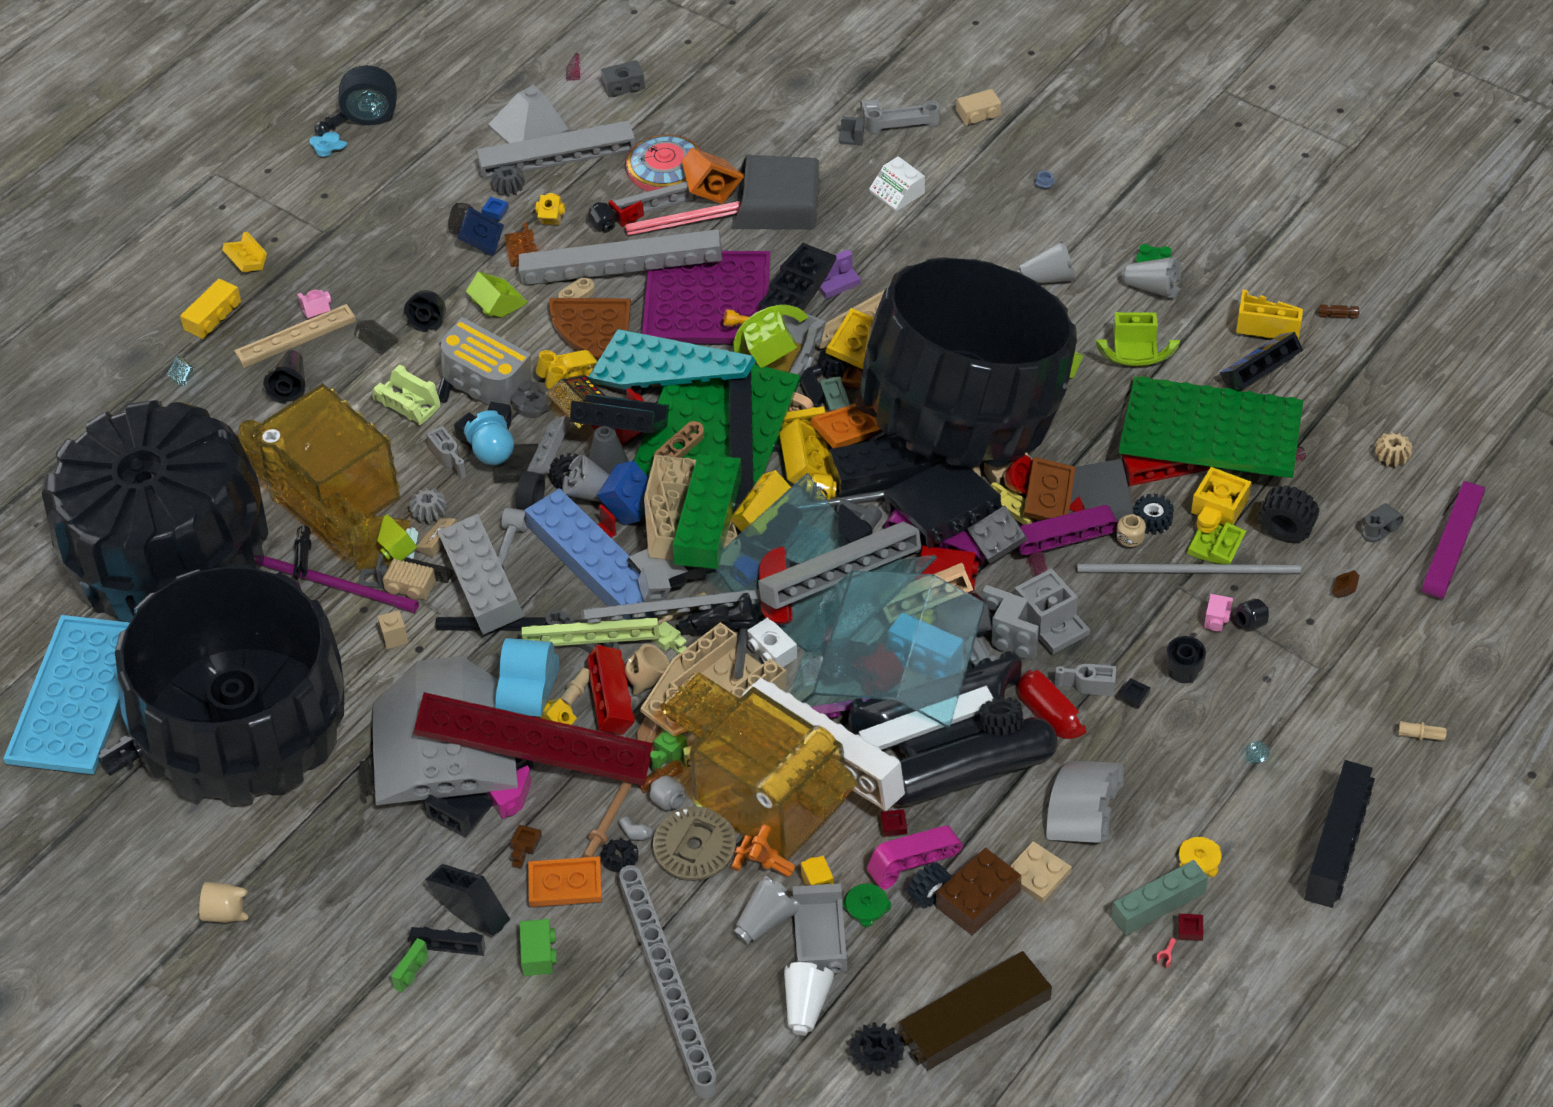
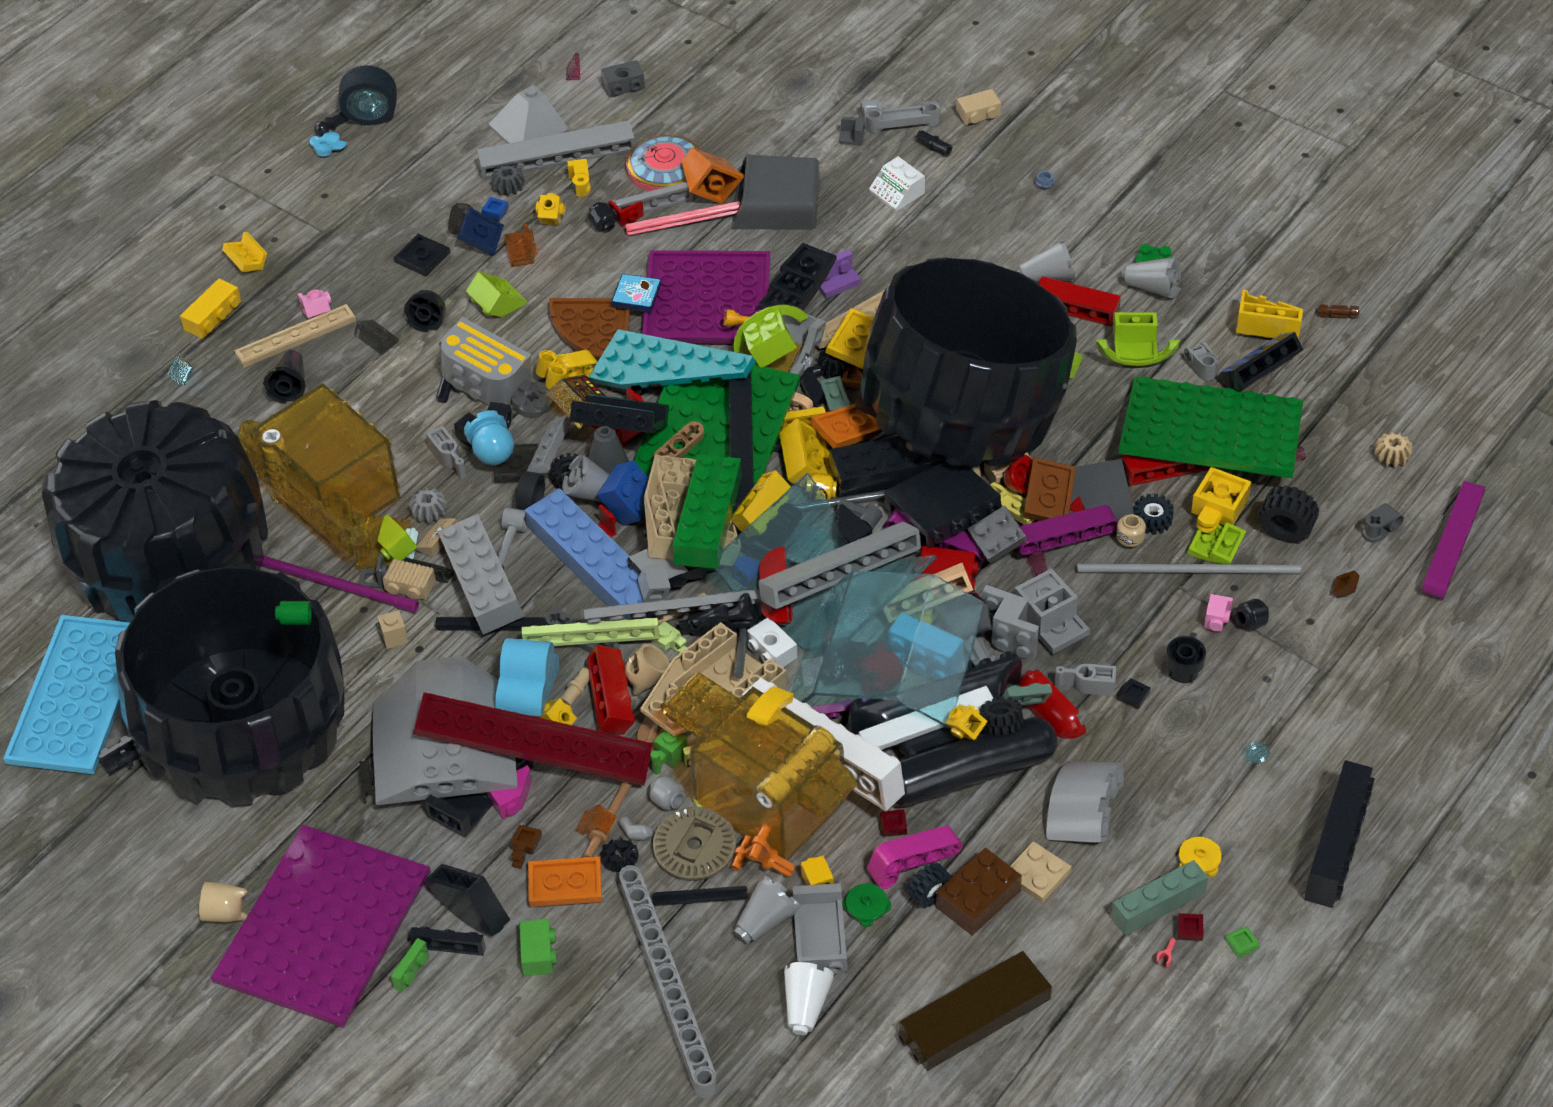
black pin [293,526,312,577] -> none
yellowish green piece [372,365,440,425] -> none
light grey brick [519,229,722,285] -> none
tan plate [558,278,595,298] -> none
clear orange axle [639,760,683,794] -> none
black gear [850,1022,904,1076] -> none
tan axle [1398,721,1447,741] -> none
none -> magenta plate [211,825,431,1028]
none -> green brick [275,601,312,625]
none -> black tile [394,234,450,277]
none -> yellow leg [567,159,590,197]
none -> clear orange bracket [576,804,617,836]
none -> tile [611,273,662,313]
none -> black axle [652,886,748,905]
none -> yellow slope [747,686,794,725]
none -> black axle [916,130,953,156]
none -> yellow brick [945,704,988,740]
none -> sand green plate [1002,683,1052,705]
none -> red brick [1039,276,1121,327]
none -> light grey piece [1184,342,1218,381]
none -> bright green tile [1225,926,1260,958]

